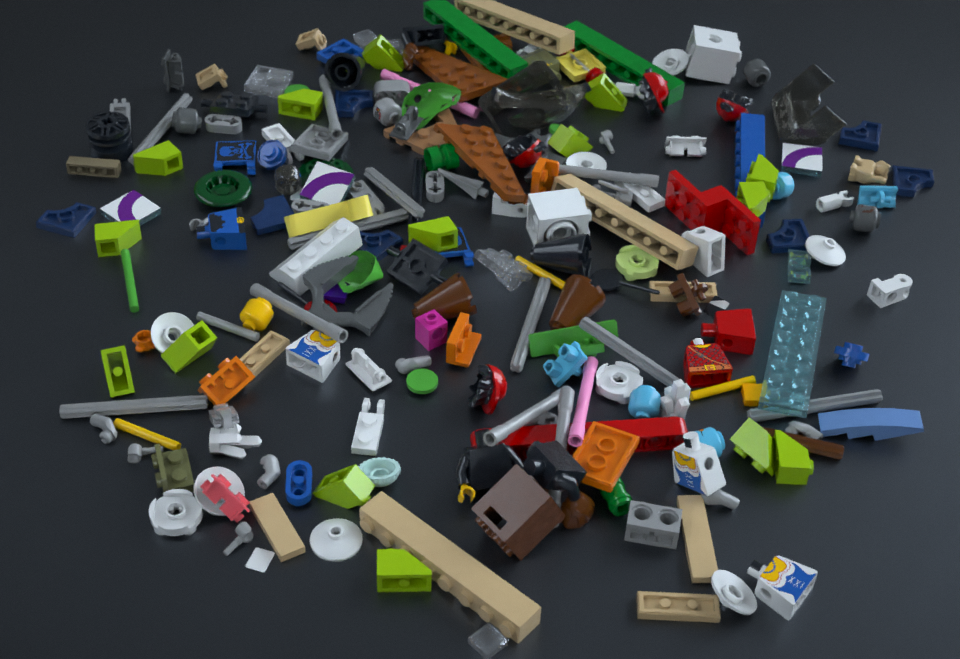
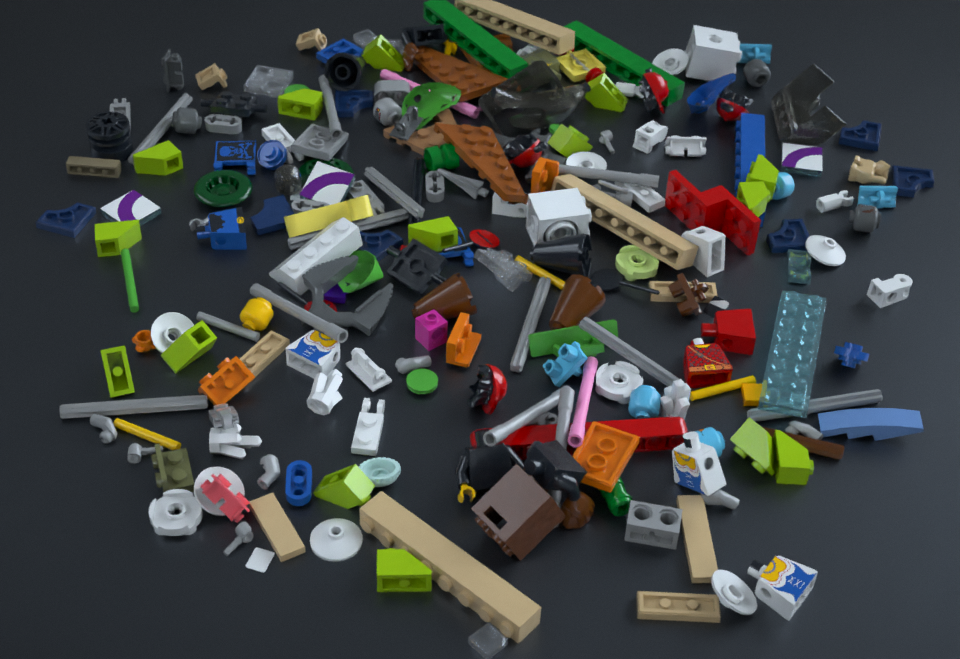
none -> white rock [307,369,343,415]
none -> red piece [442,229,500,253]
none -> white leg [633,121,668,154]
none -> blue piece [687,73,736,114]
none -> medium azure hips [737,44,772,63]

